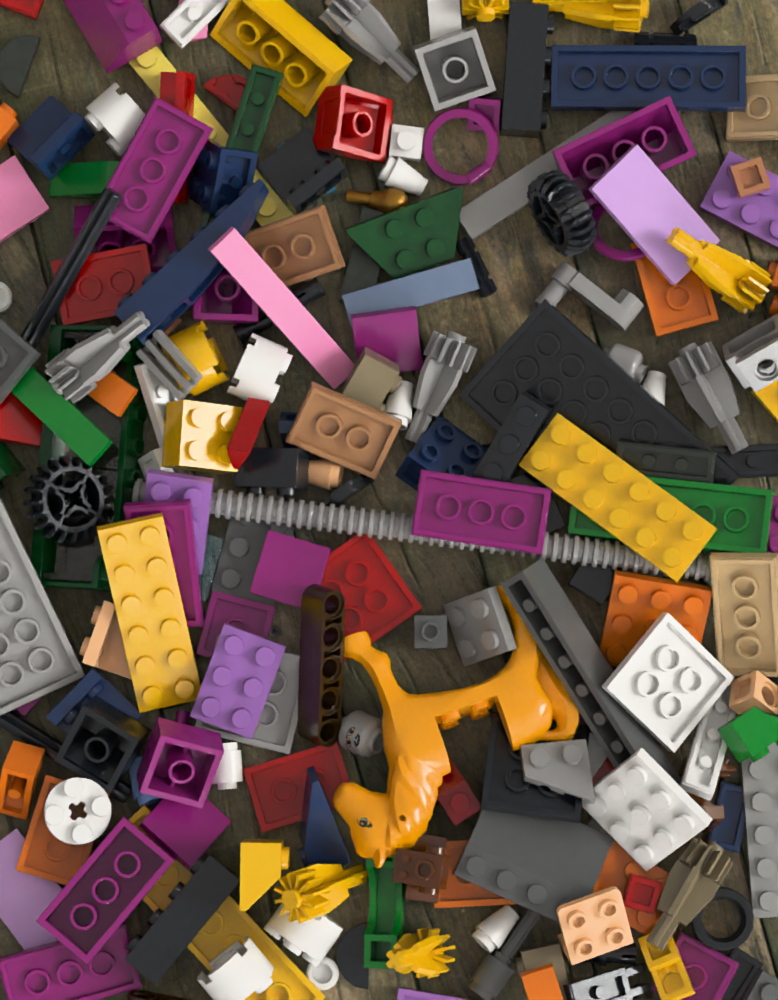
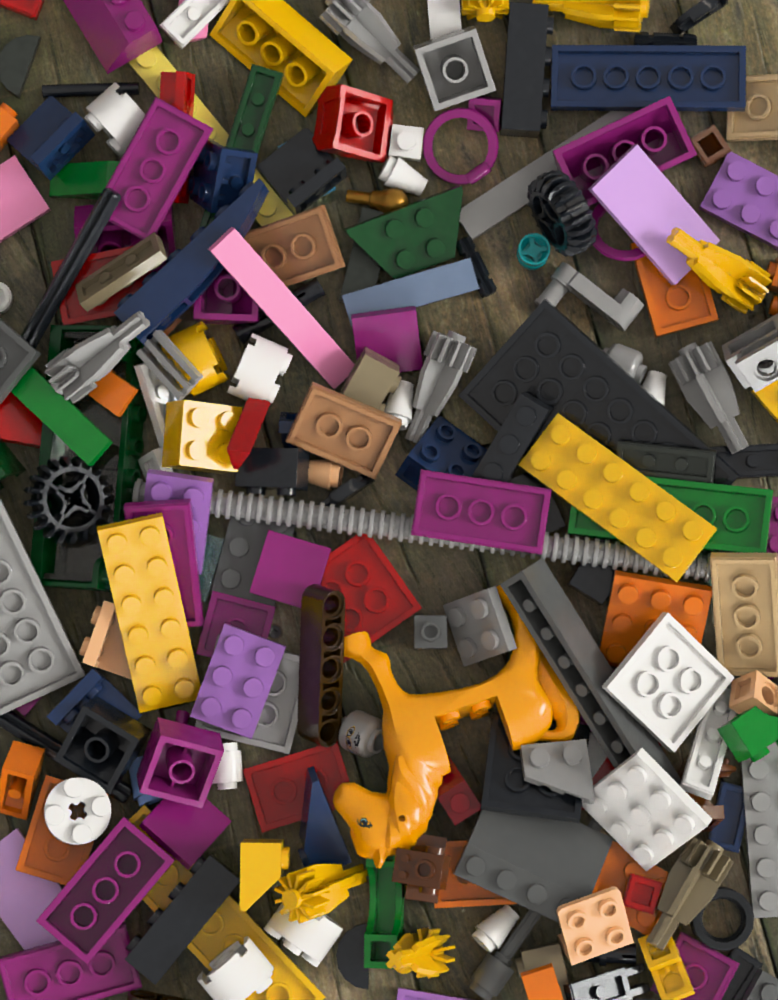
red tile [203,74,247,113] -> none
white tile [306,956,339,990] -> none
nougat tile [729,157,771,199] -> none
none -> black bar [42,82,140,98]
none -> dark tan plate [75,232,167,312]
none -> teal wheel [517,233,550,270]
none -> reddish brown slope [690,124,732,168]

